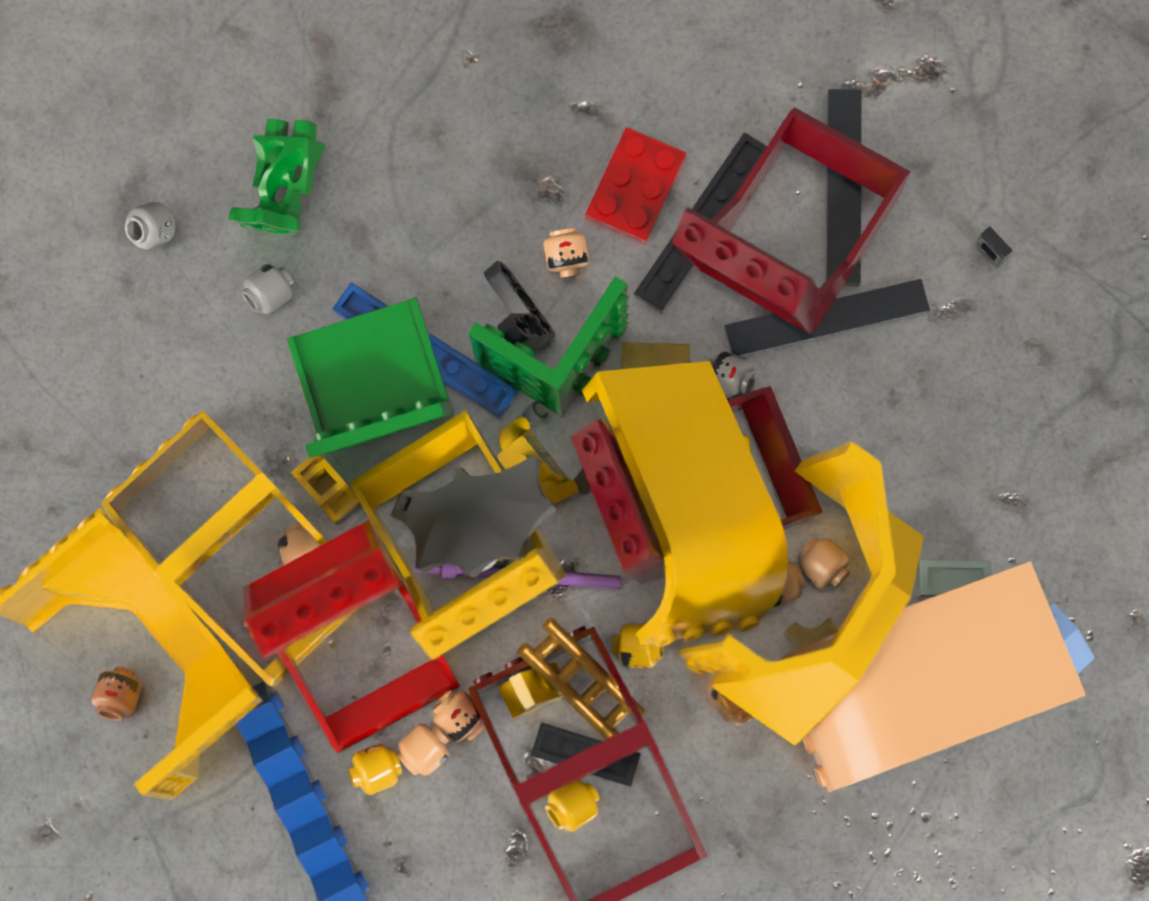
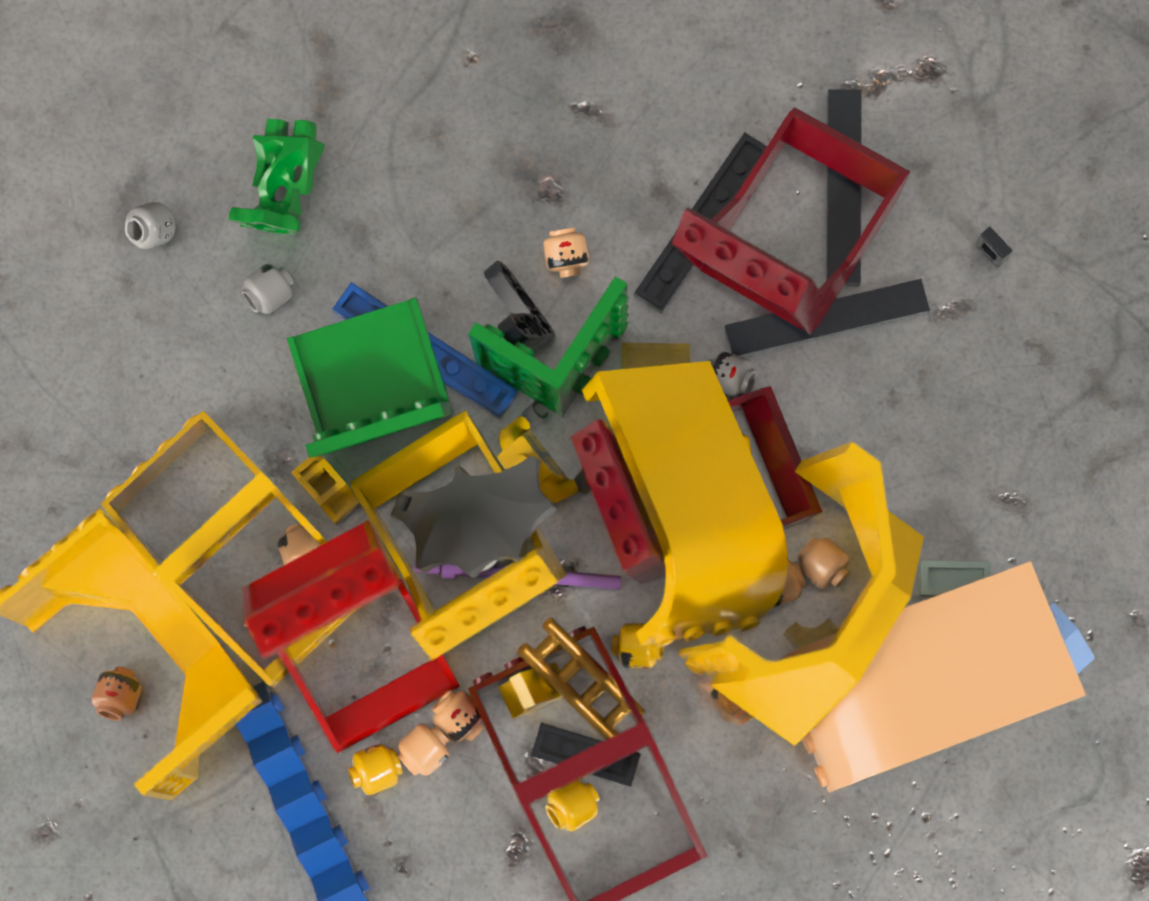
red plate [585,127,687,244] -> none

